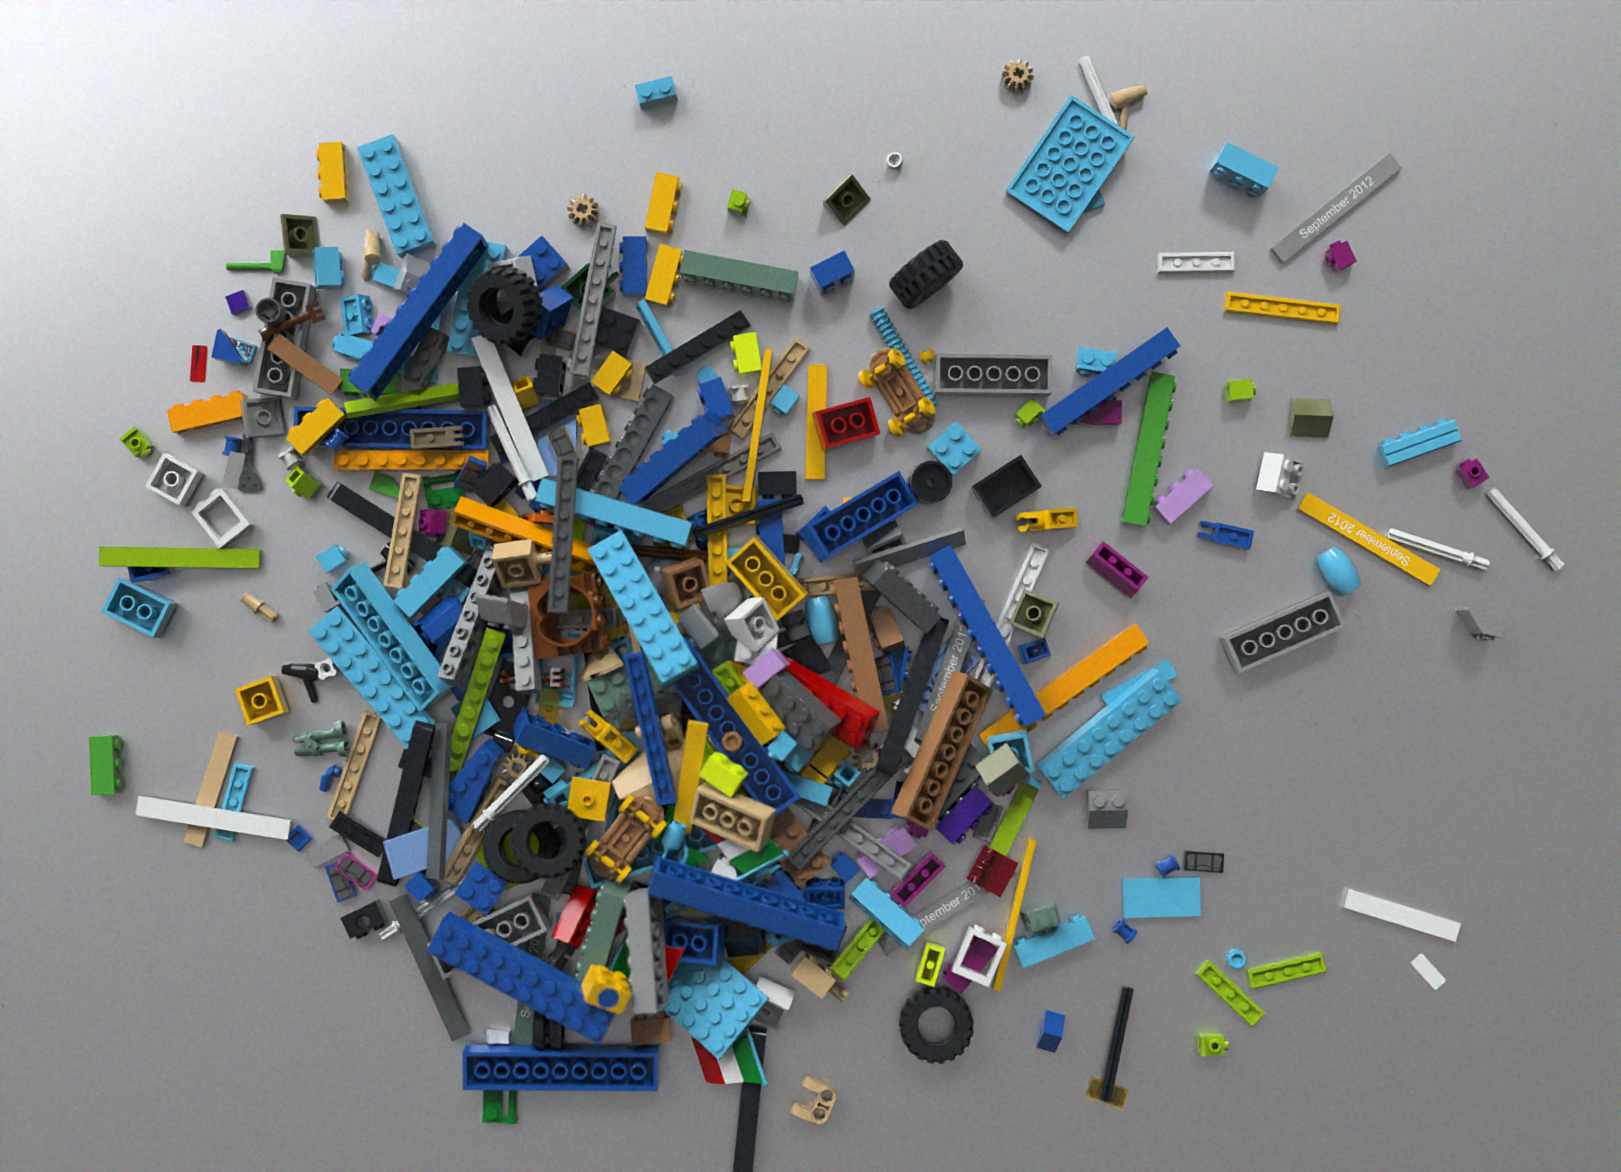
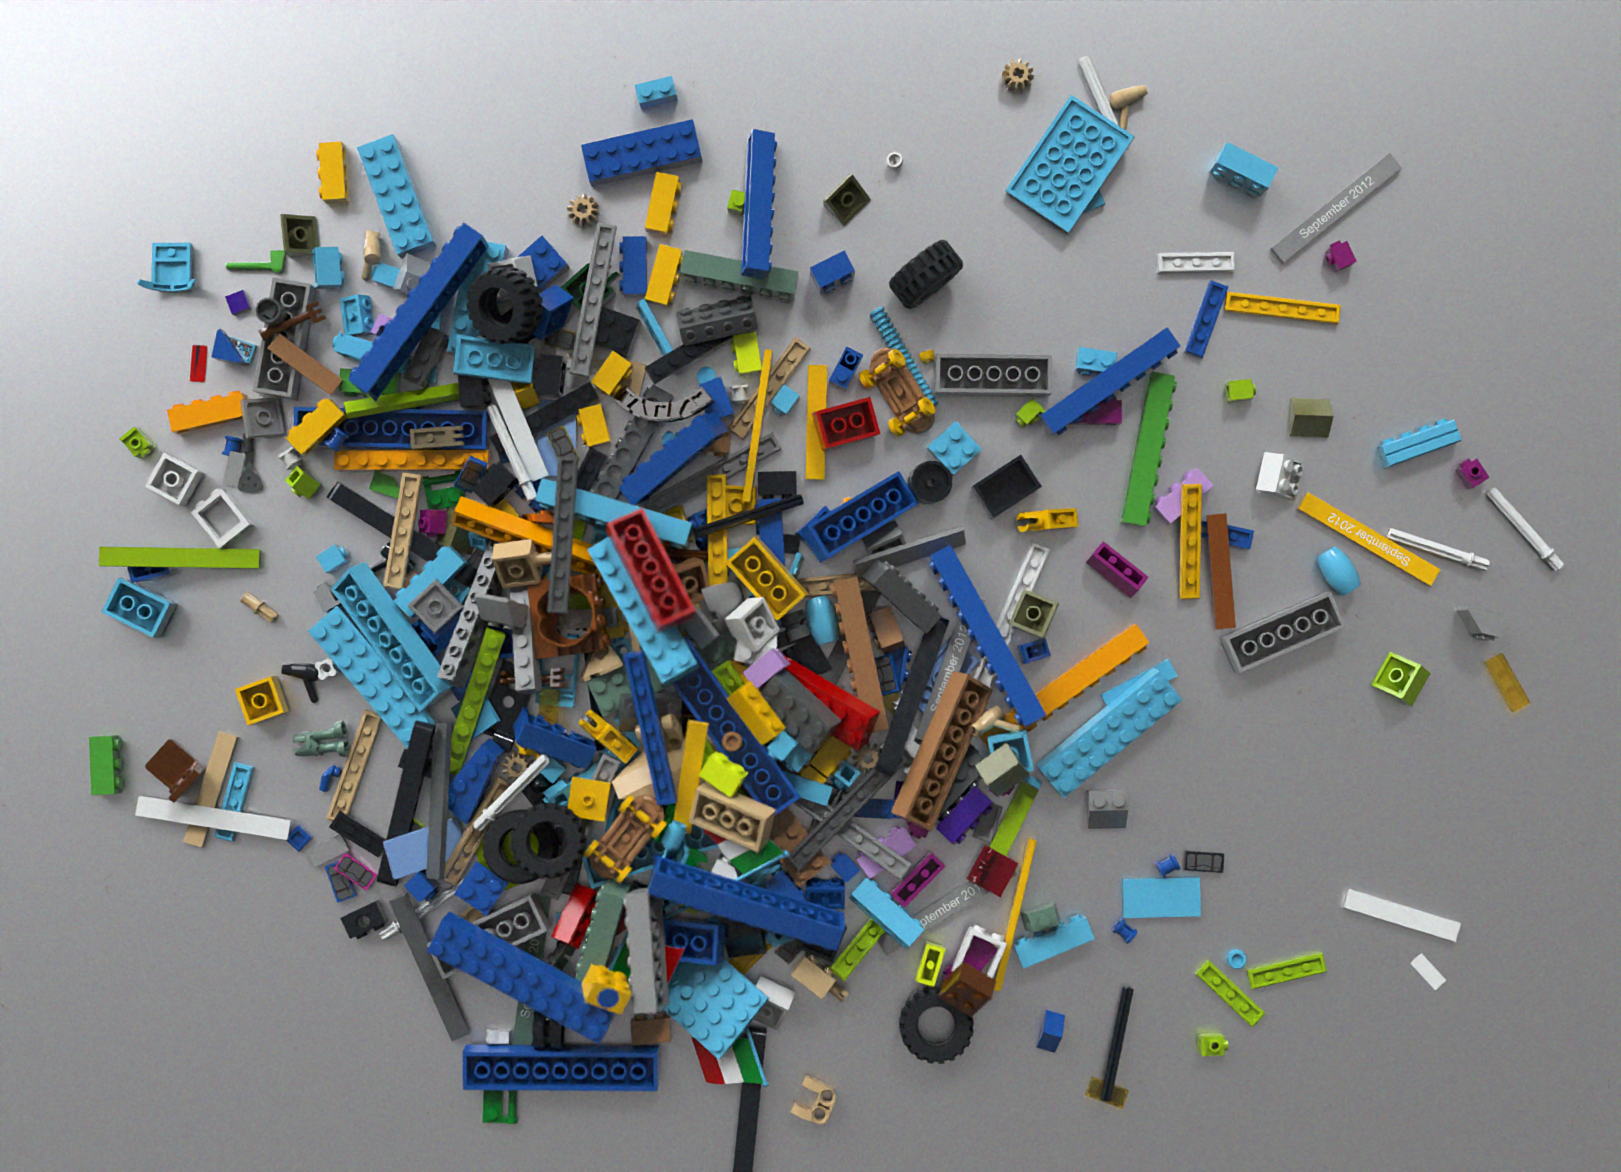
none -> medium azure piece [137,243,195,292]
none -> reddish brown piece [145,739,205,803]
none -> light grey tile [407,578,464,634]
none -> medium azure tile [453,335,535,384]
none -> blue brick [581,119,703,187]
none -> red brick [606,508,695,633]
none -> tile [613,385,715,423]
none -> dark grey bracket [676,295,758,345]
none -> blue brick [741,129,777,279]
none -> blue slope [829,346,863,392]
none -> reddish brown brick [938,961,996,1017]
none -> tan piece [971,706,1022,738]
none -> yellow tile [1179,483,1202,599]
none -> blue tile [1184,280,1228,359]
none -> dark orange tile [1206,513,1236,629]
none -> lime slope [1371,652,1431,707]
none -> clear yellow tile [1484,653,1530,712]

